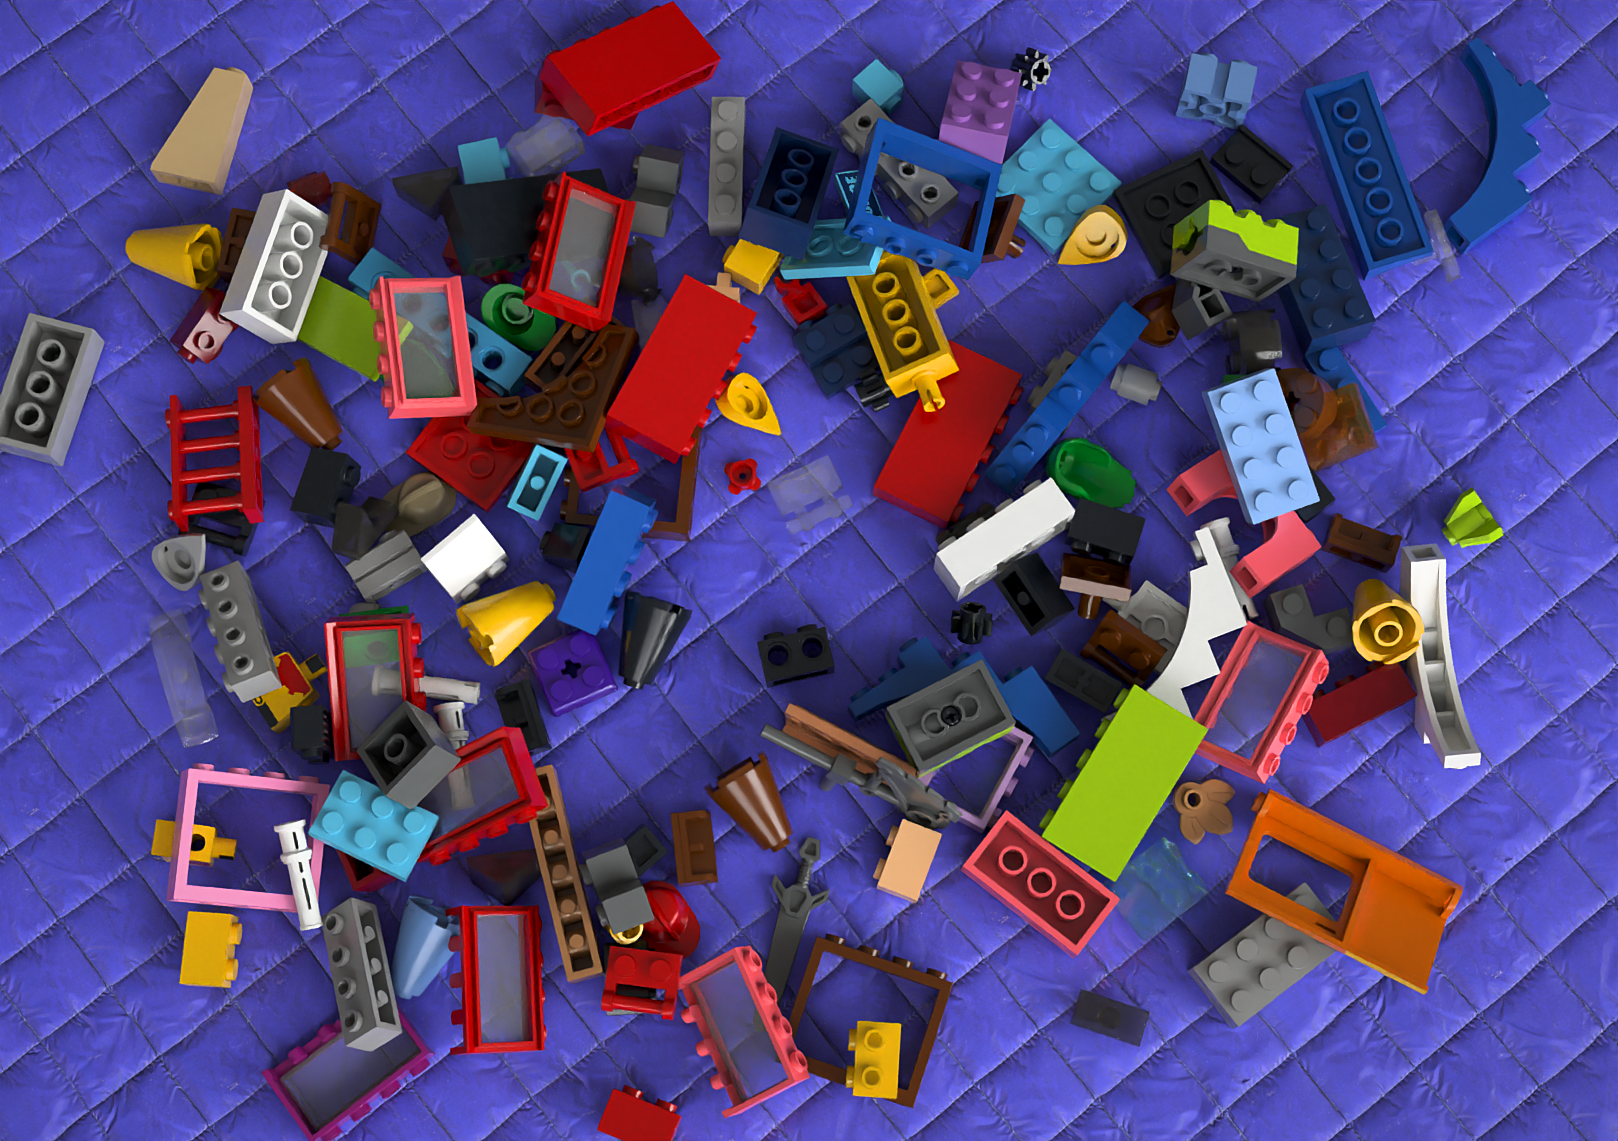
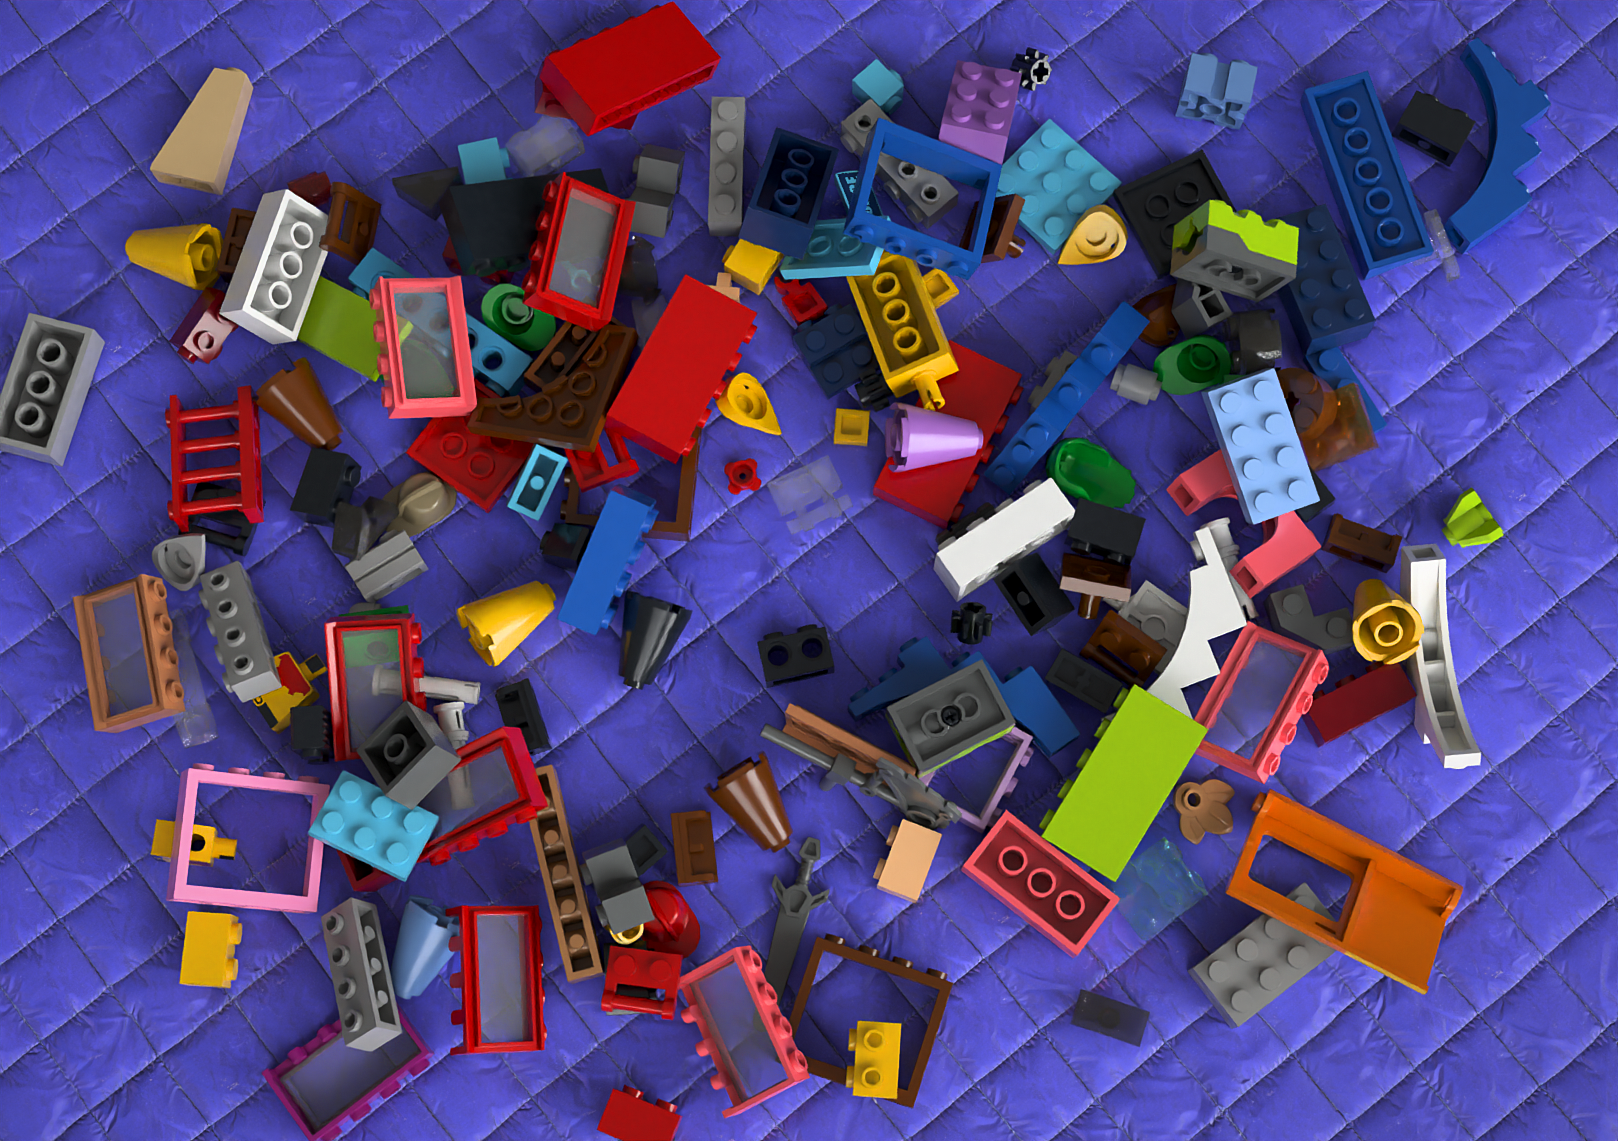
white pin [273,819,323,931] -> none
white slope [421,514,509,604] -> none
clear smoke slope [466,848,542,906] -> none
dark purple brick [527,629,618,717] -> none
black plate [1210,124,1293,204] -> none
none -> nougat window [73,574,185,733]
none -> yellow tile [834,408,870,446]
none -> medium lavender cone [885,402,983,472]
none -> green piece [1153,334,1232,396]
none -> black brick [1391,90,1476,167]

